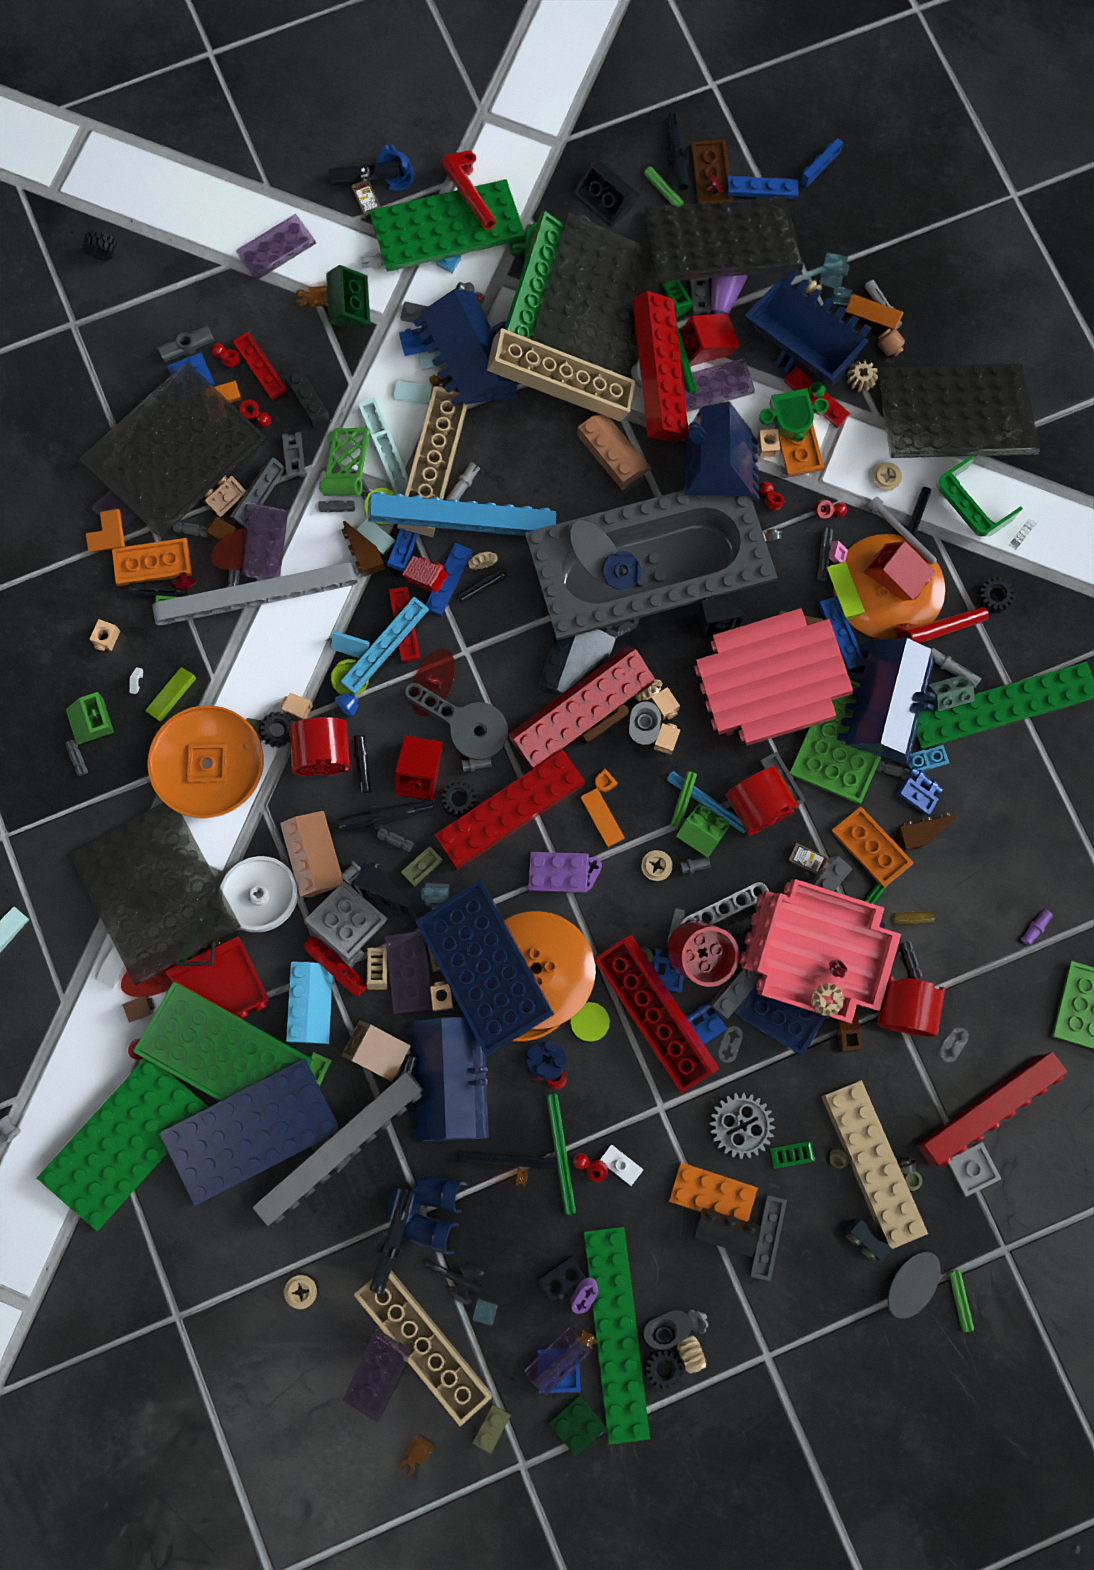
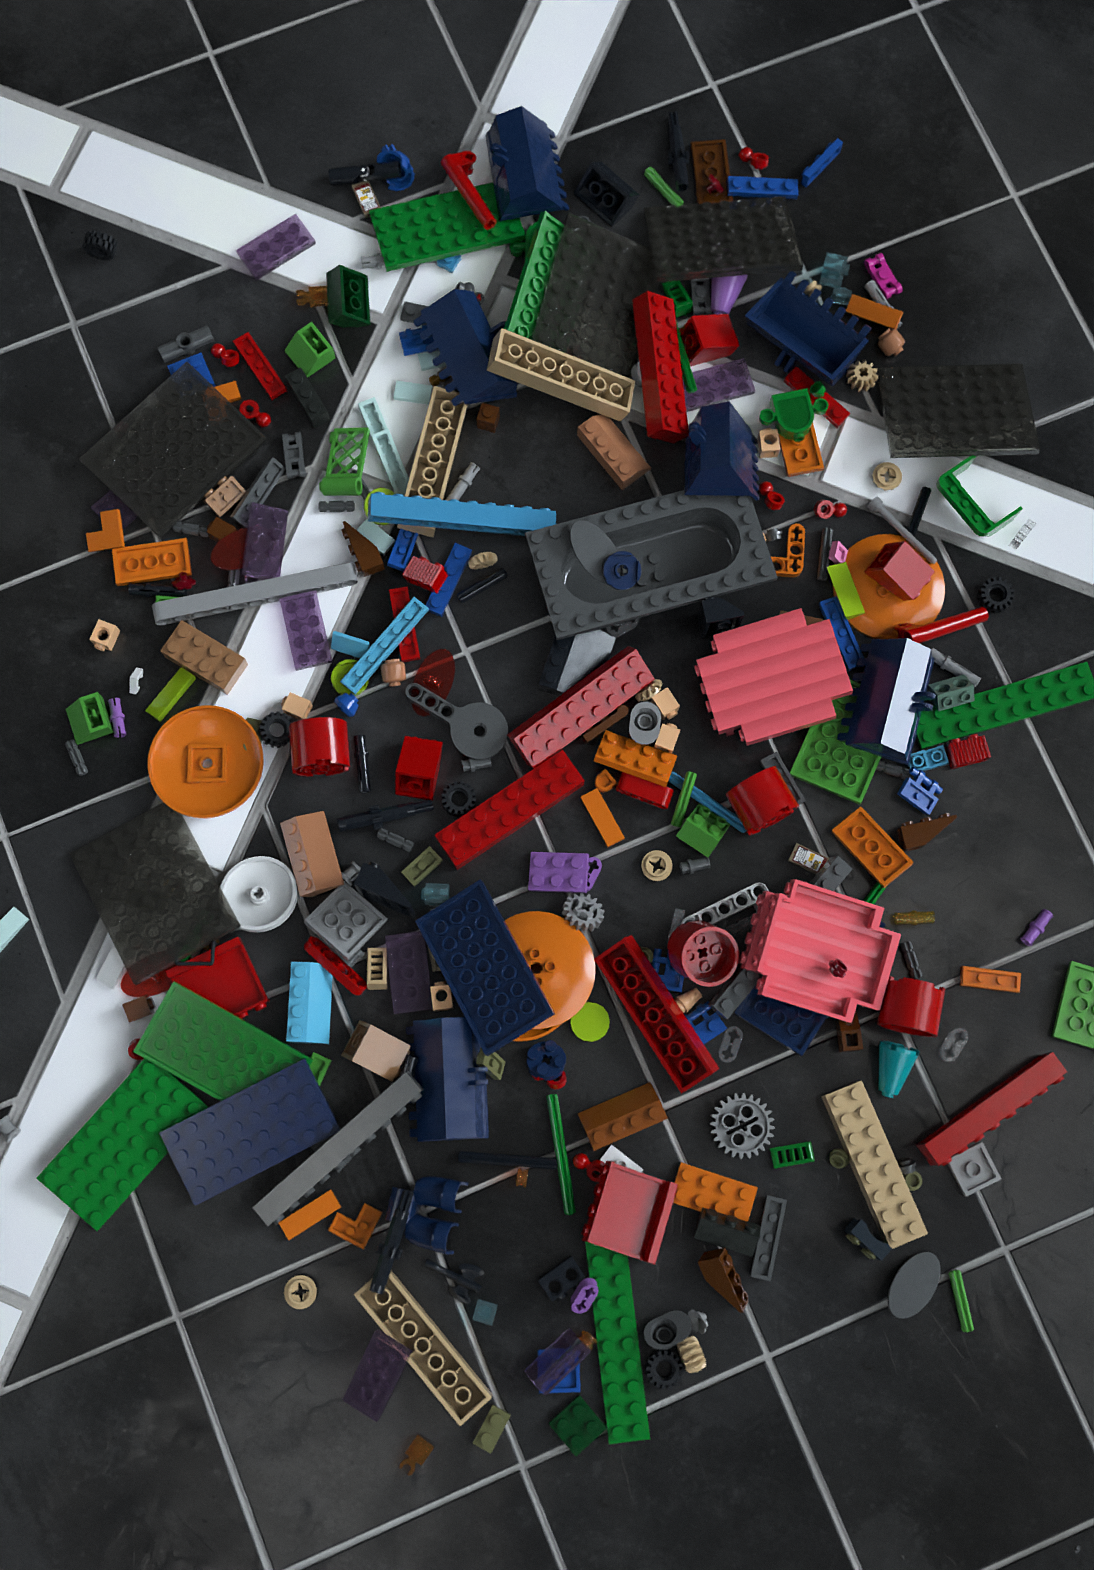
tan gear [812,983,844,1016] -> none
none -> medium lavender pin [108,698,127,738]
none -> medium nougat brick [161,620,248,695]
none -> orange tile [279,1190,341,1240]
none -> clear purple plate [280,590,333,671]
none -> bright green slope [284,322,335,378]
none -> orange tile [328,1203,383,1249]
none -> nougat head [380,659,406,687]
none -> olive plate [476,1048,506,1080]
none -> reddish brown brick [477,403,500,433]
none -> dark blue piece [485,105,569,221]
none -> light grey gear [562,893,605,933]
none -> dark orange slope [578,1082,668,1151]
none -> panel [582,1161,678,1264]
none -> orange plate [594,730,677,787]
none -> red beam [616,772,674,809]
none -> light nougat cone [675,988,702,1013]
none -> reddish brown slope [698,1248,749,1313]
none -> red plate [739,147,769,170]
none -> orange beam [771,524,805,577]
none -> dark pink plate [864,253,903,299]
none -> teal cone [878,1041,920,1098]
none -> red brick [944,734,991,769]
none -> orange tile [960,966,1021,993]

